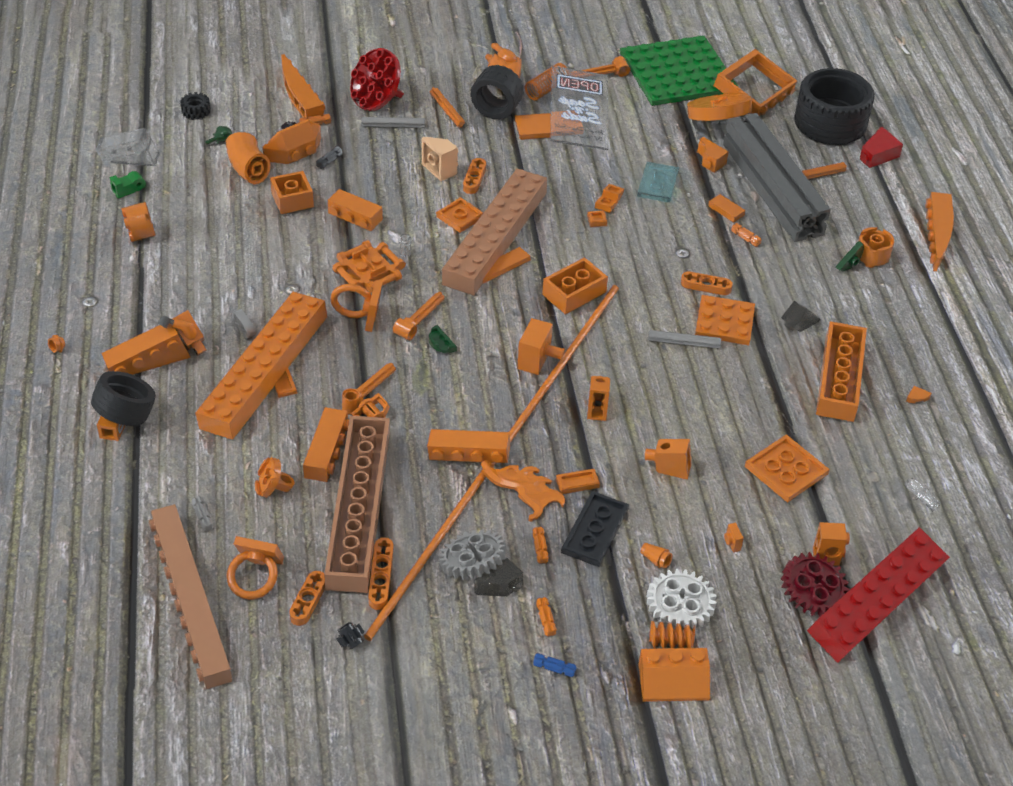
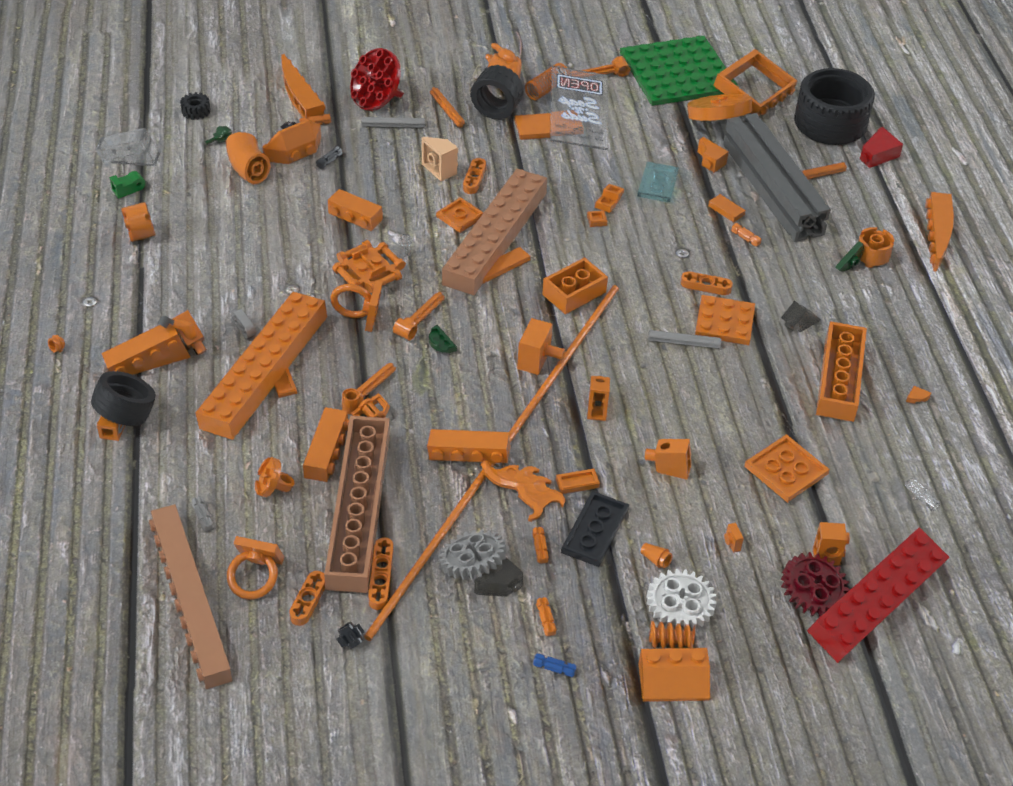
orange brick [270,171,314,214] -> none

